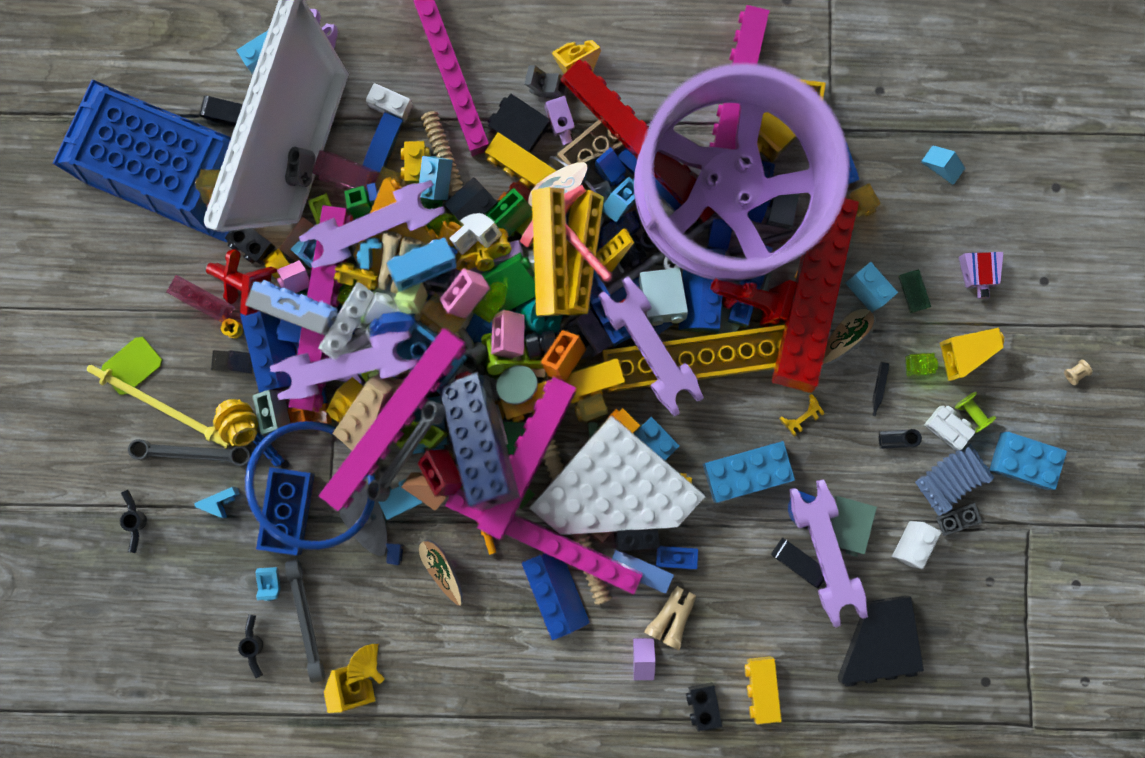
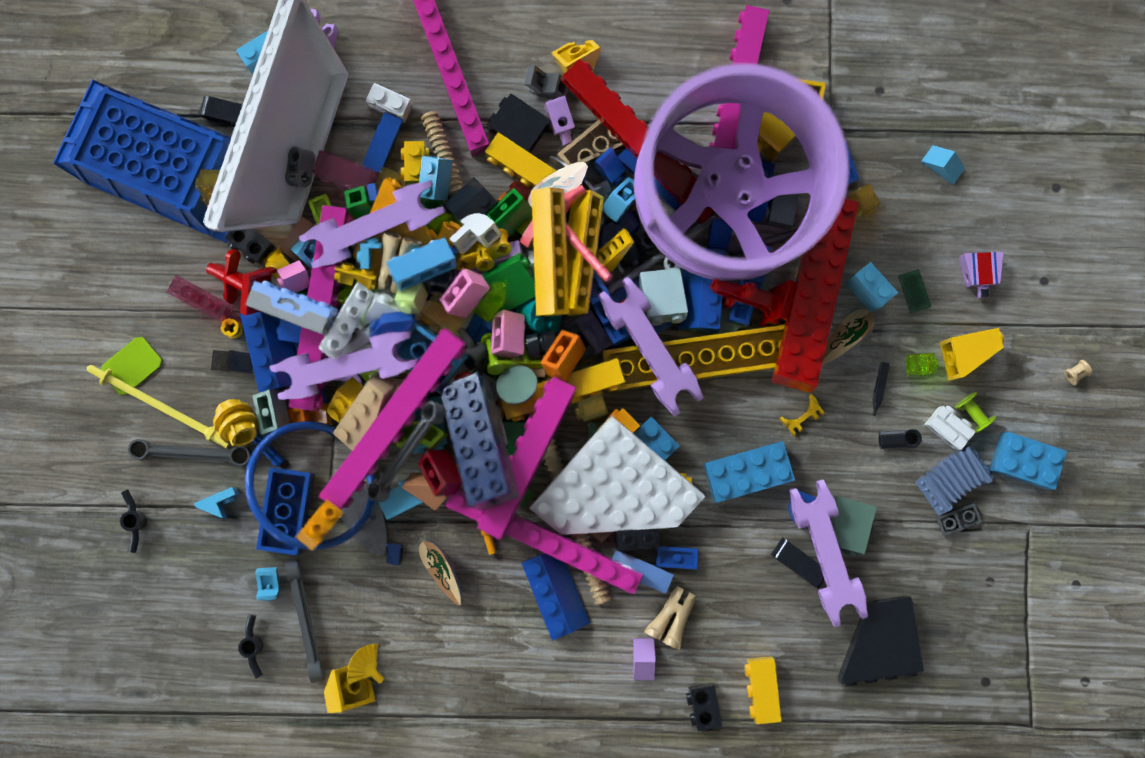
white brick [892,521,941,569] -> none
none -> light orange brick [296,500,344,550]

